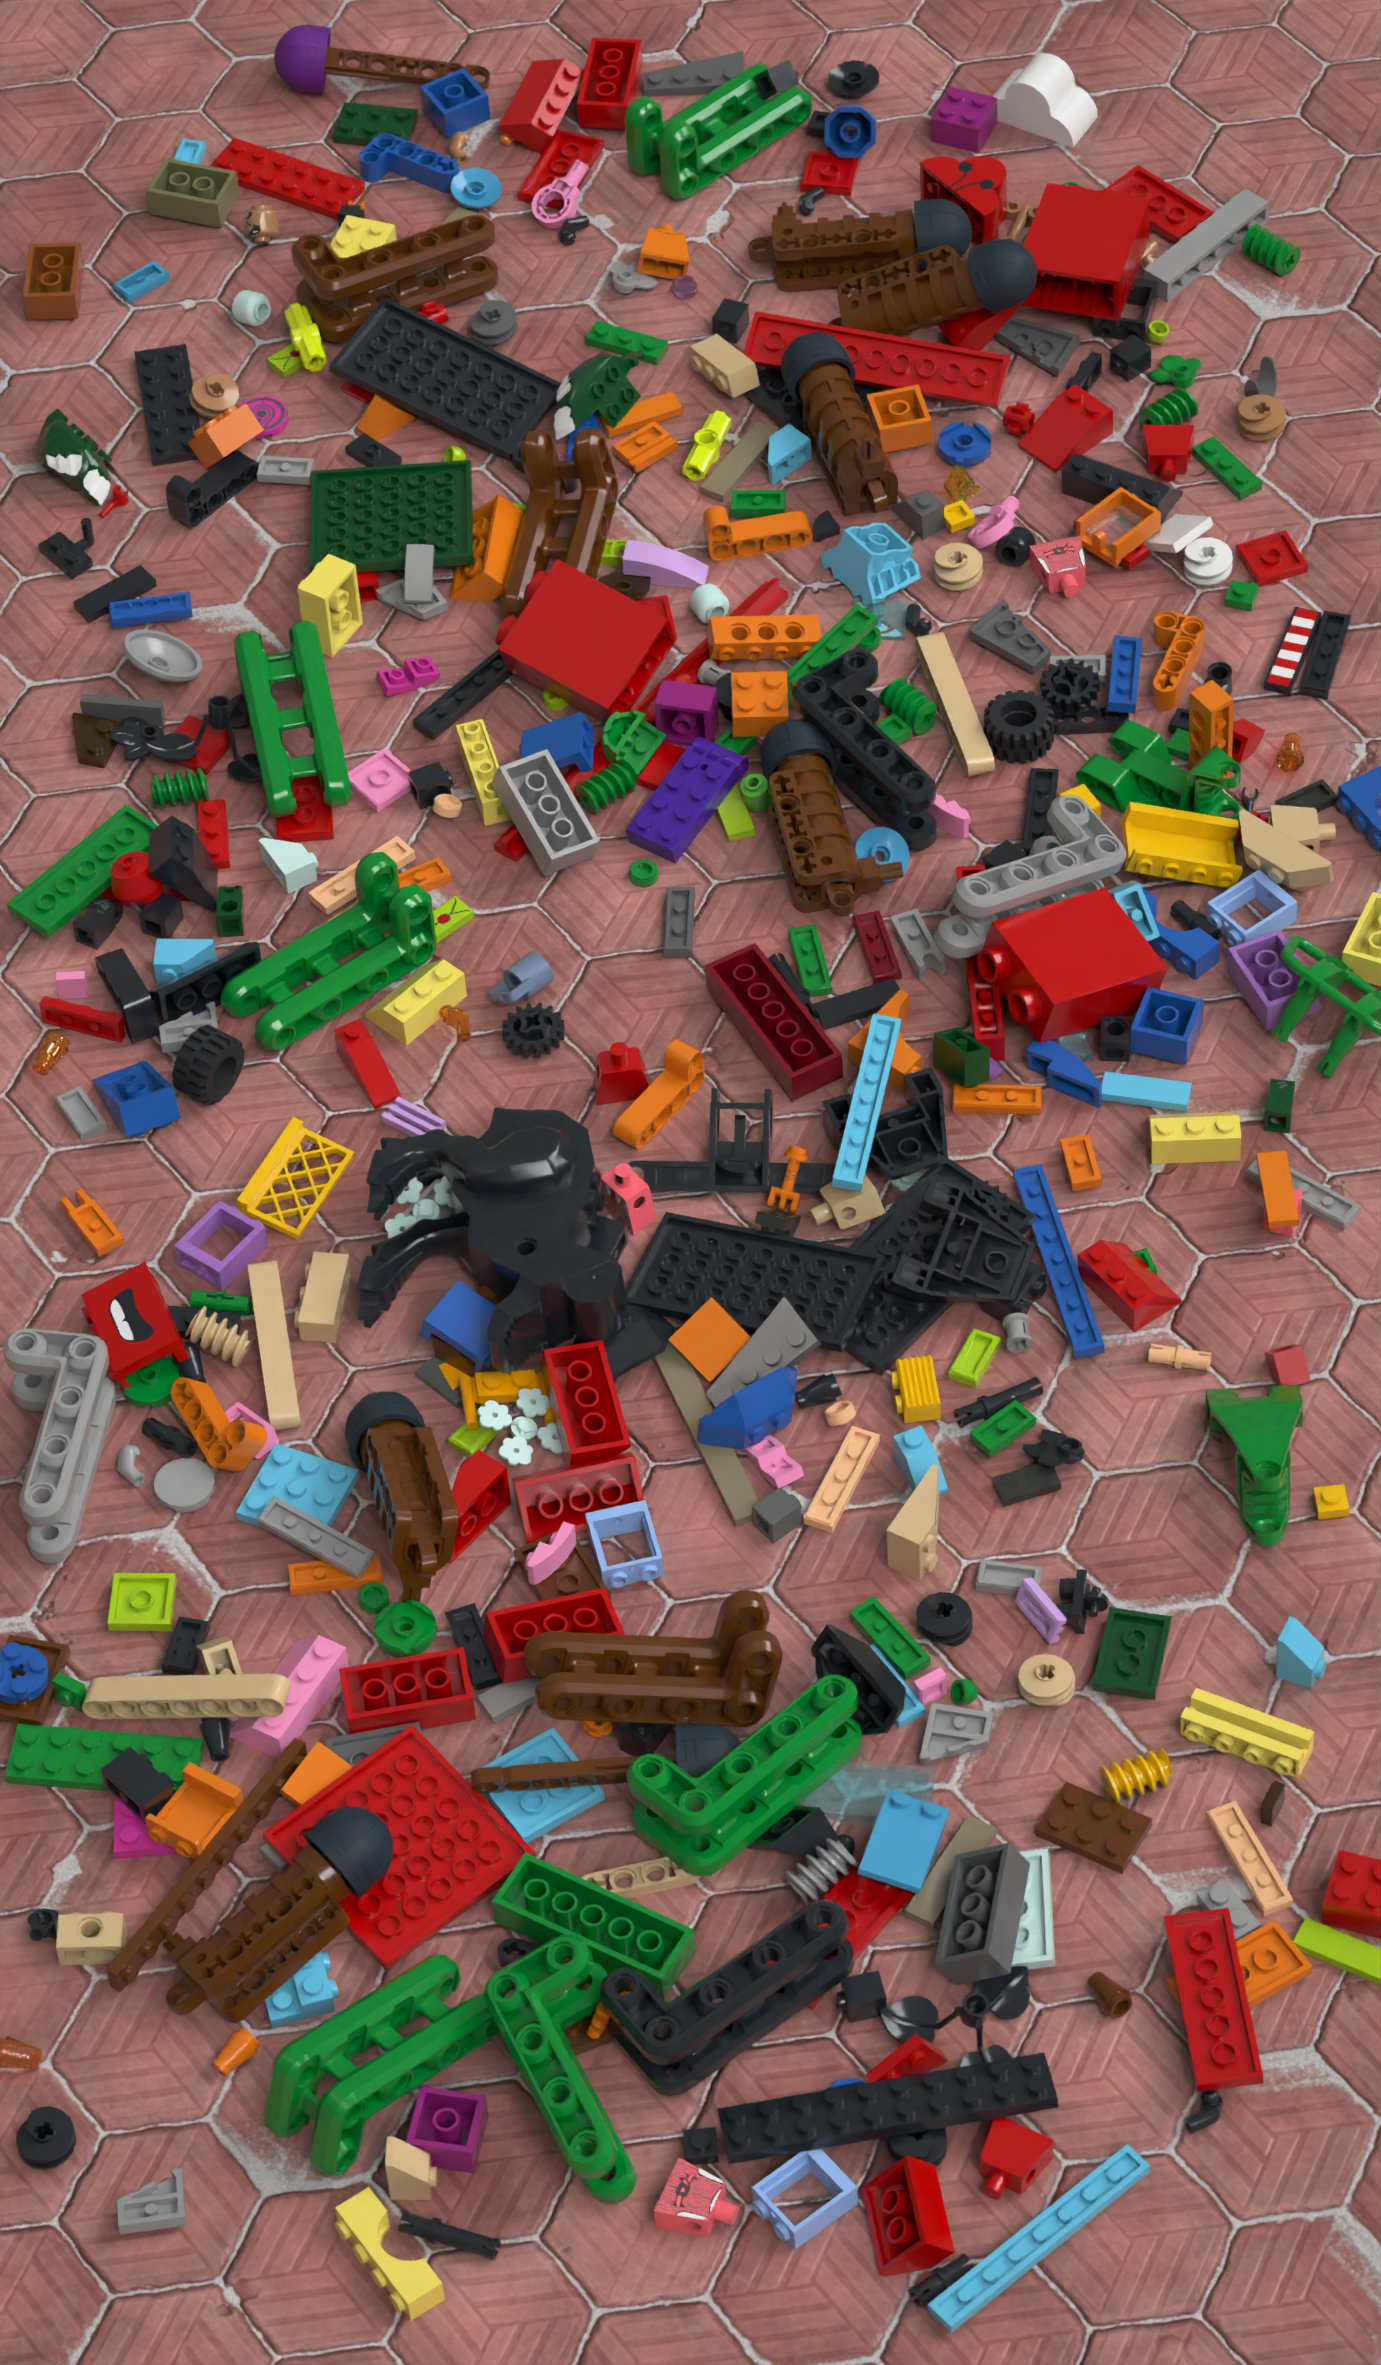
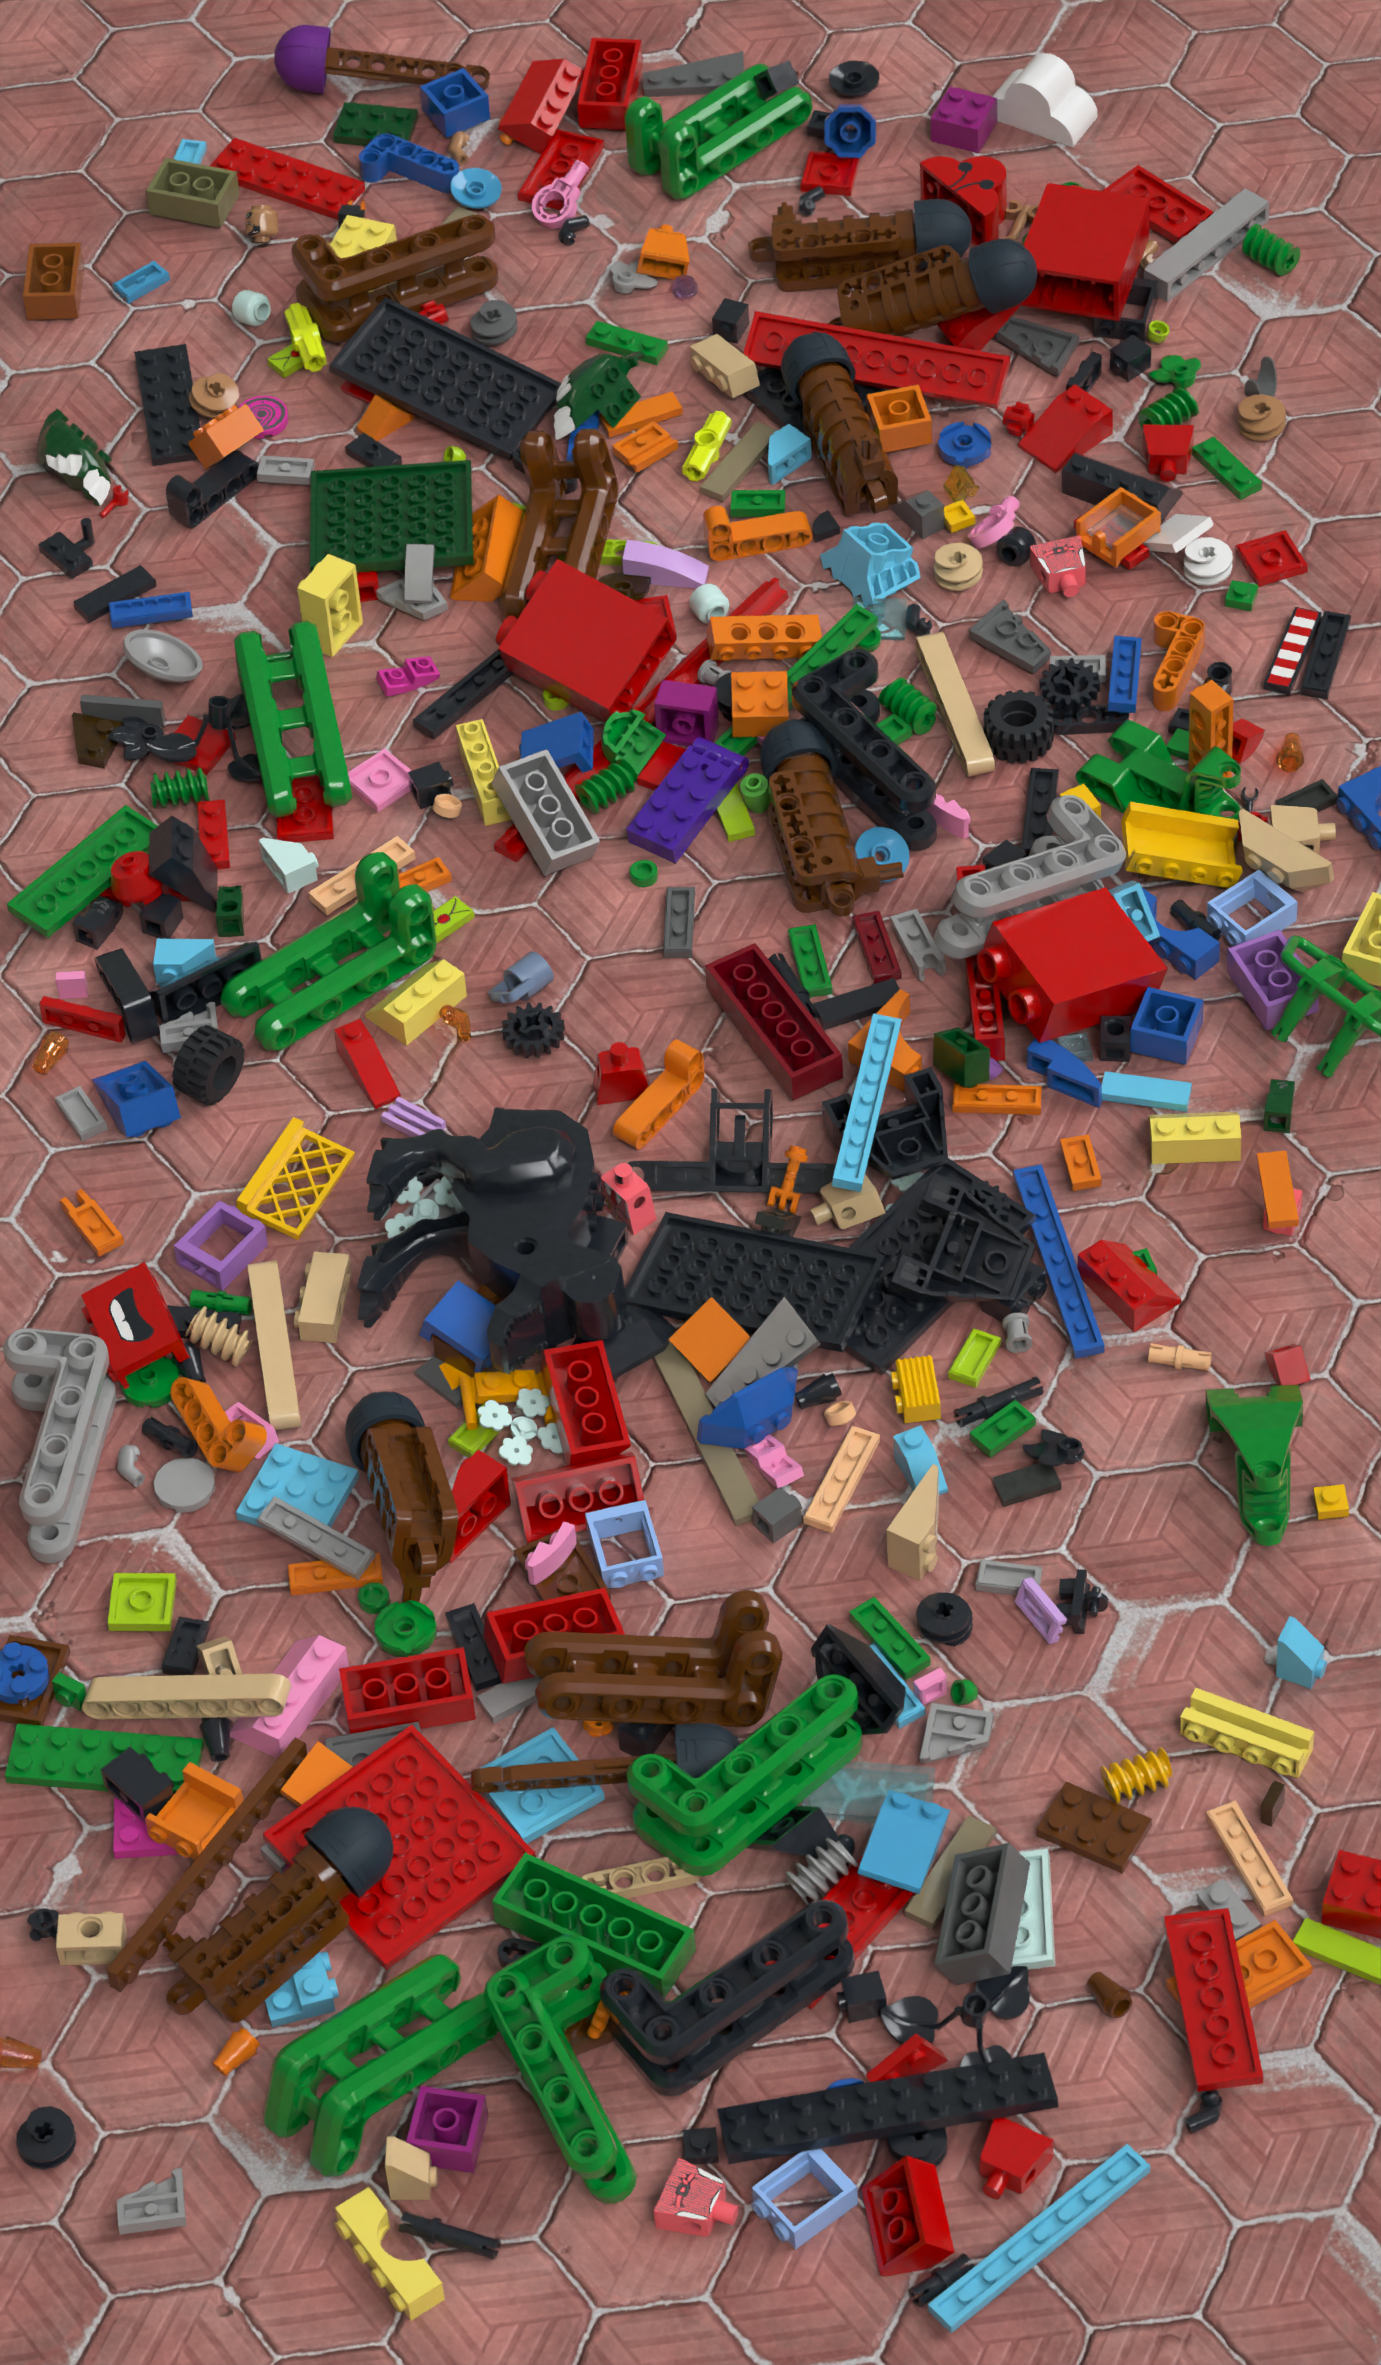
tan piece [1018,1654,1075,1706] -> none
dark green plate [1093,1607,1172,1700] -> none
light grey tile [1245,1152,1361,1231] -> none

